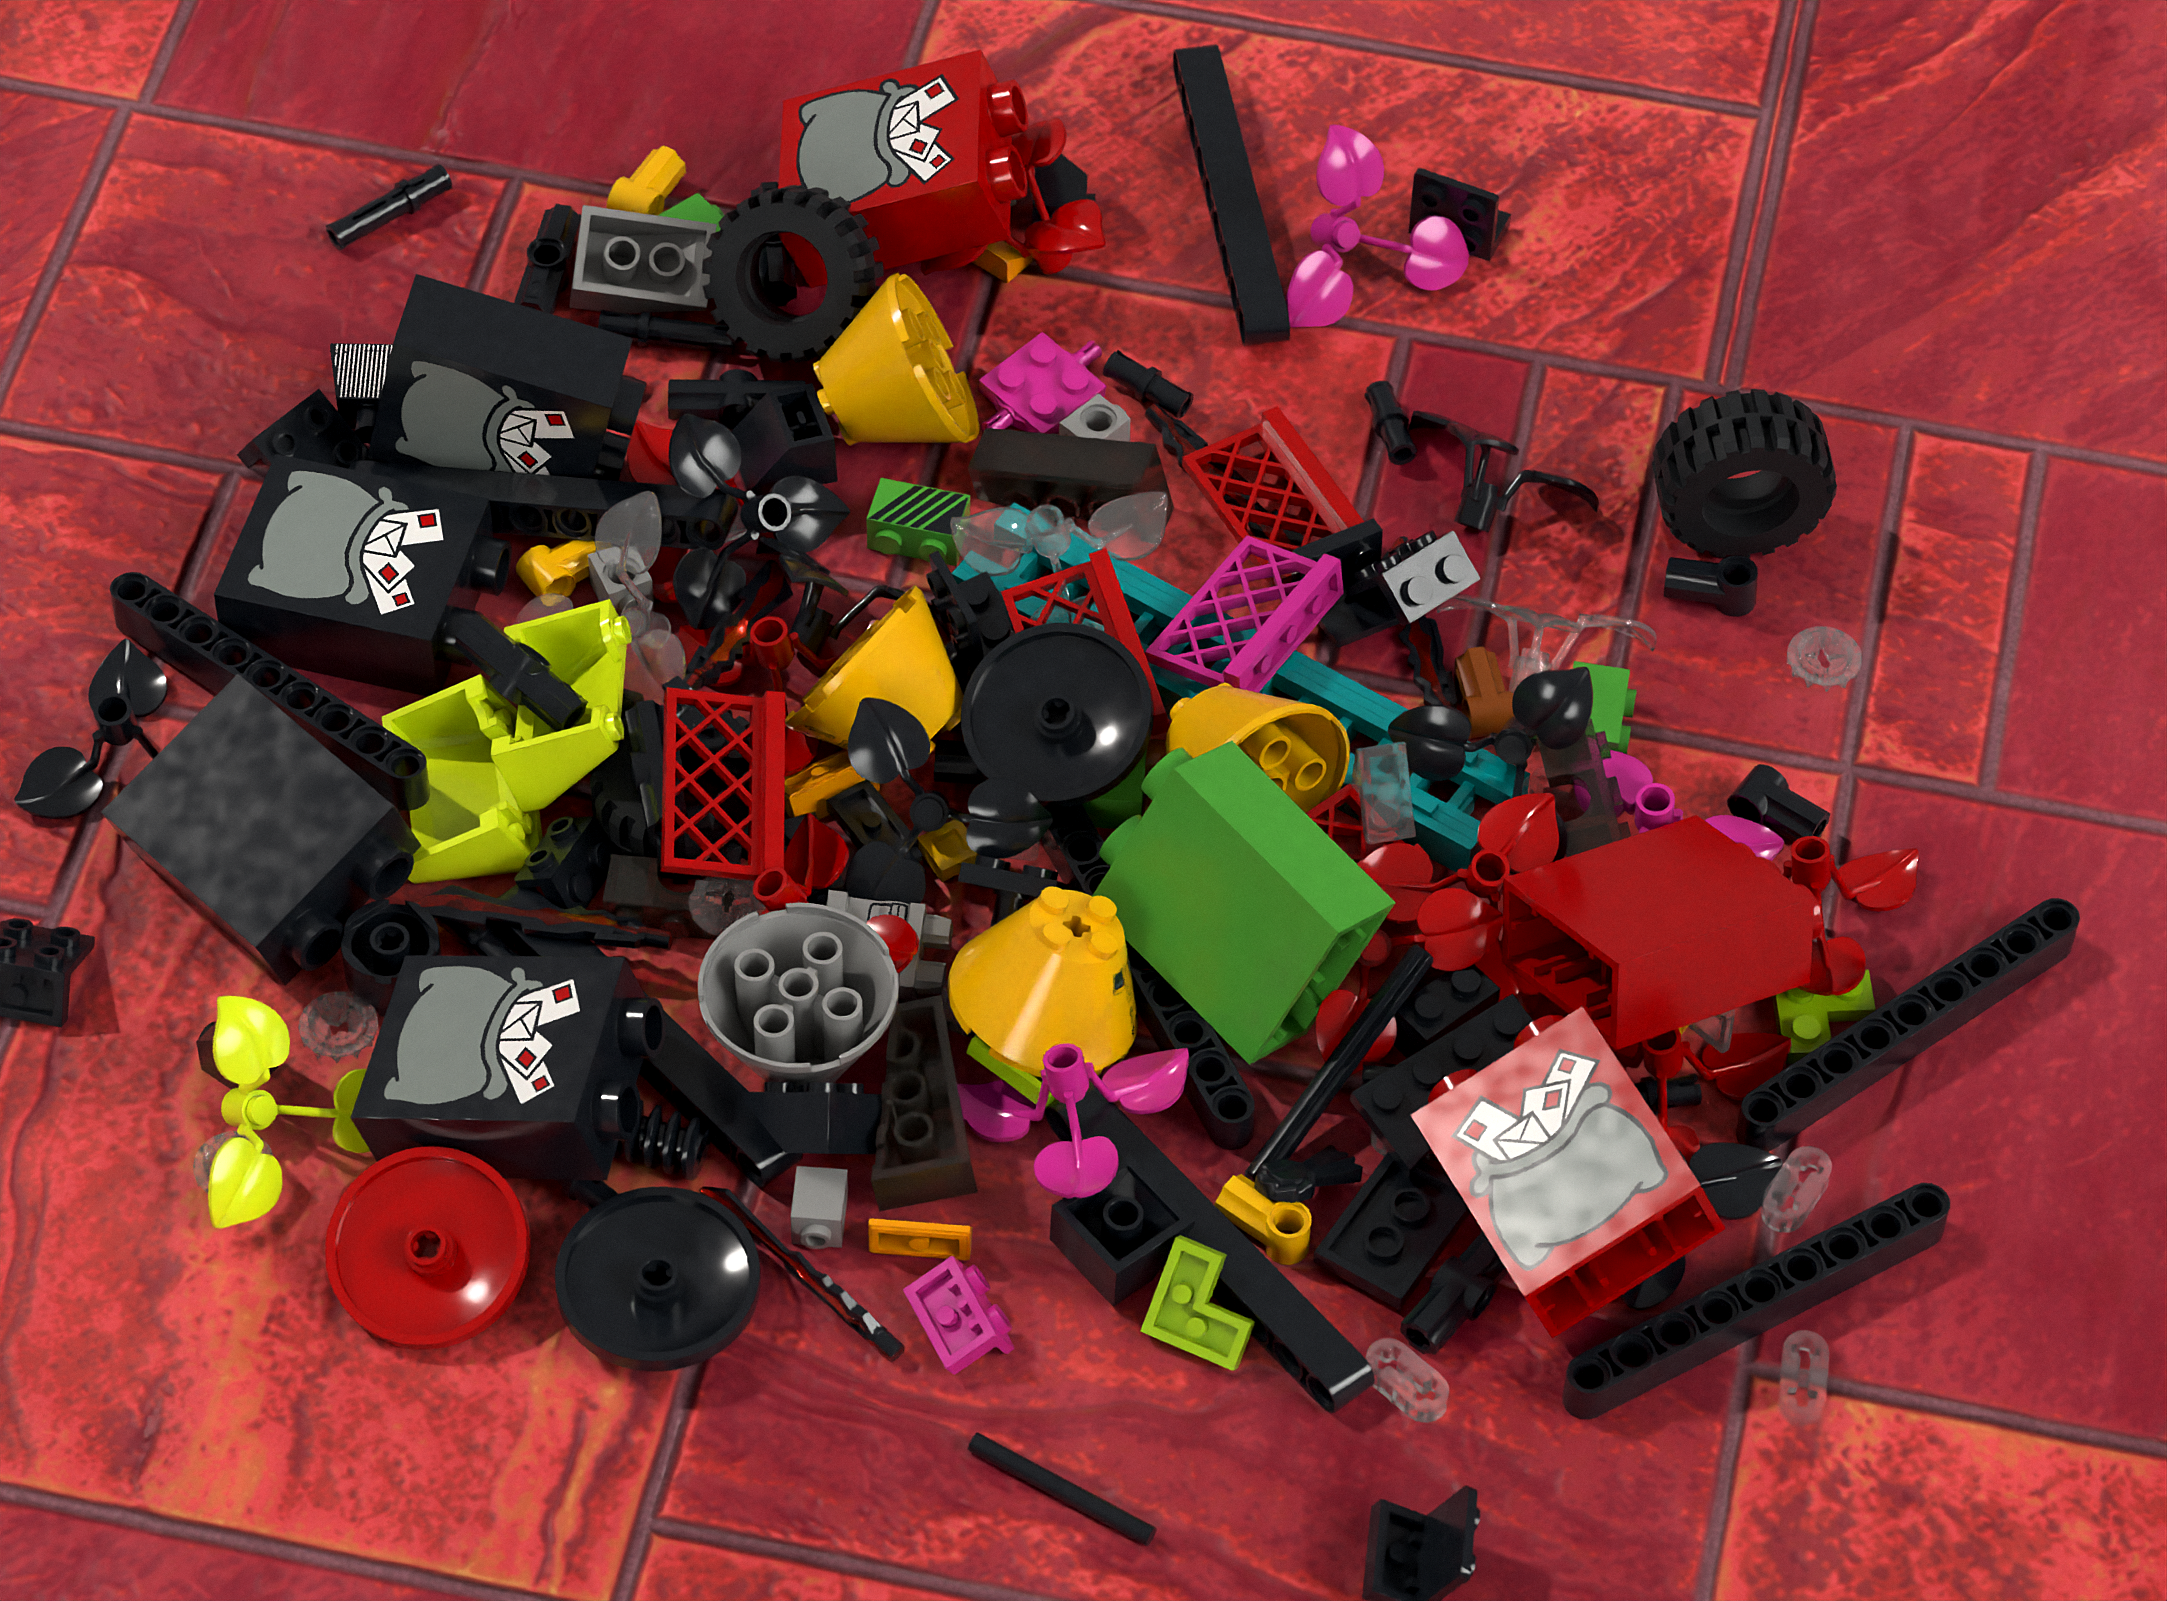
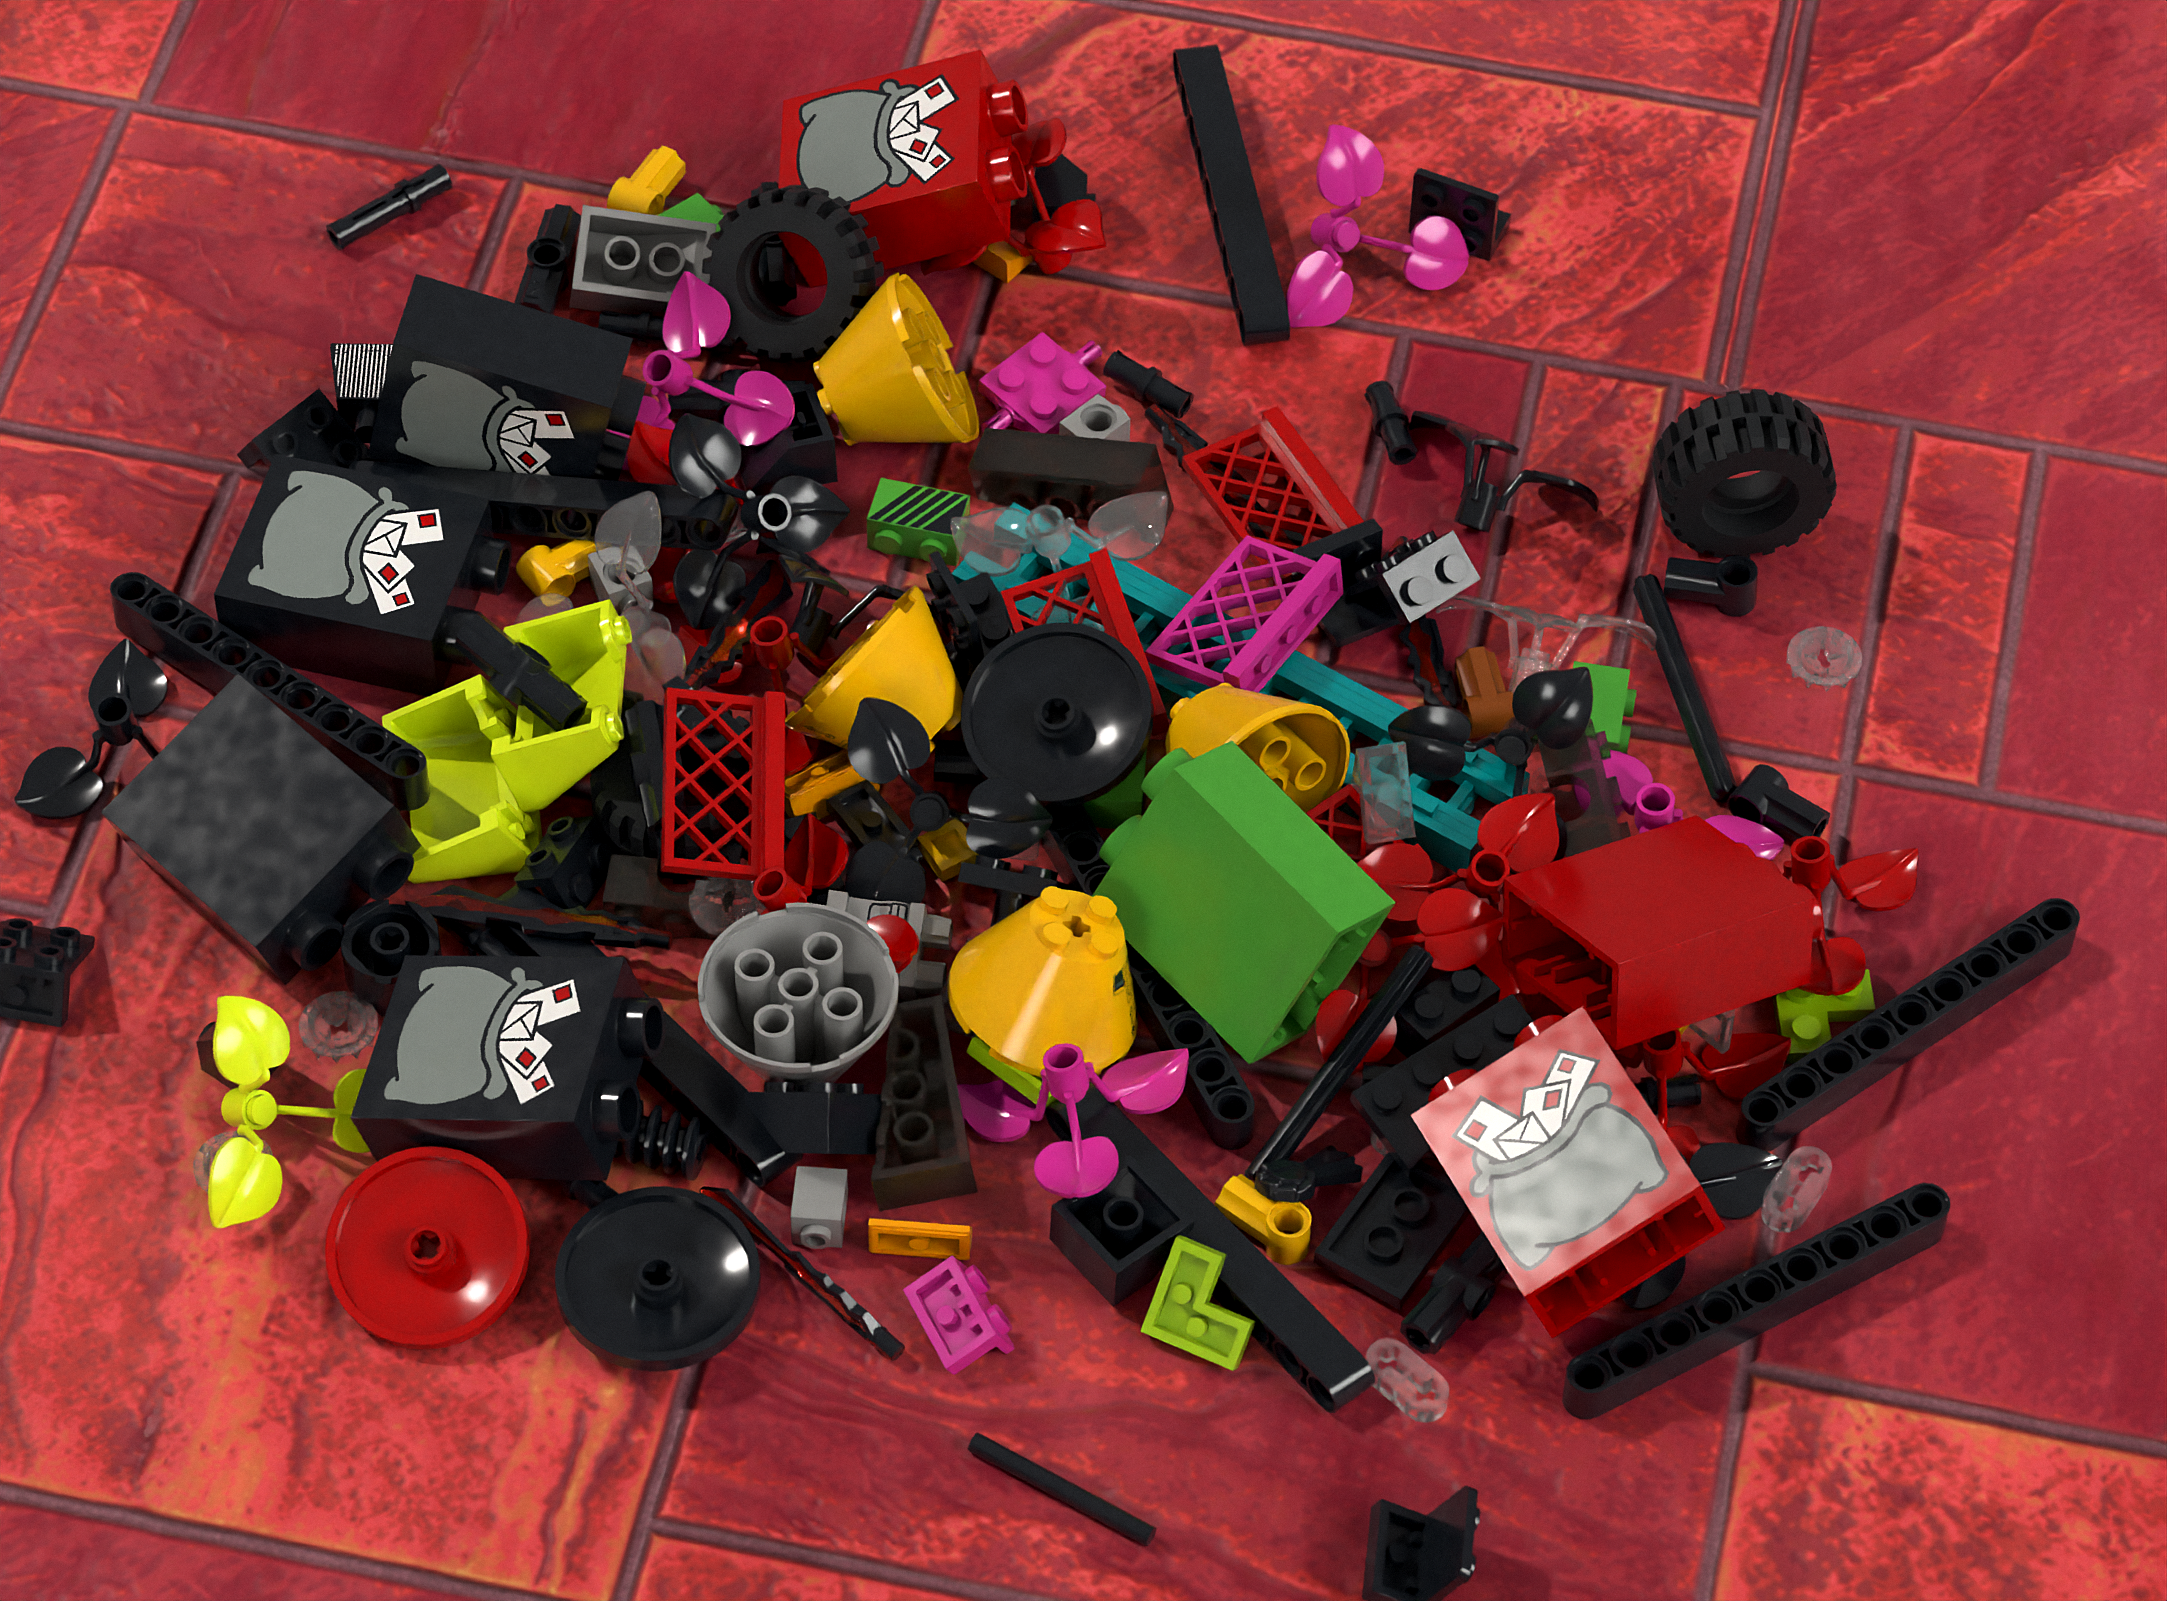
clear beam [1777,1330,1829,1427] -> none
none -> dark pink plant [609,271,795,471]
none -> black axle [1633,574,1738,802]

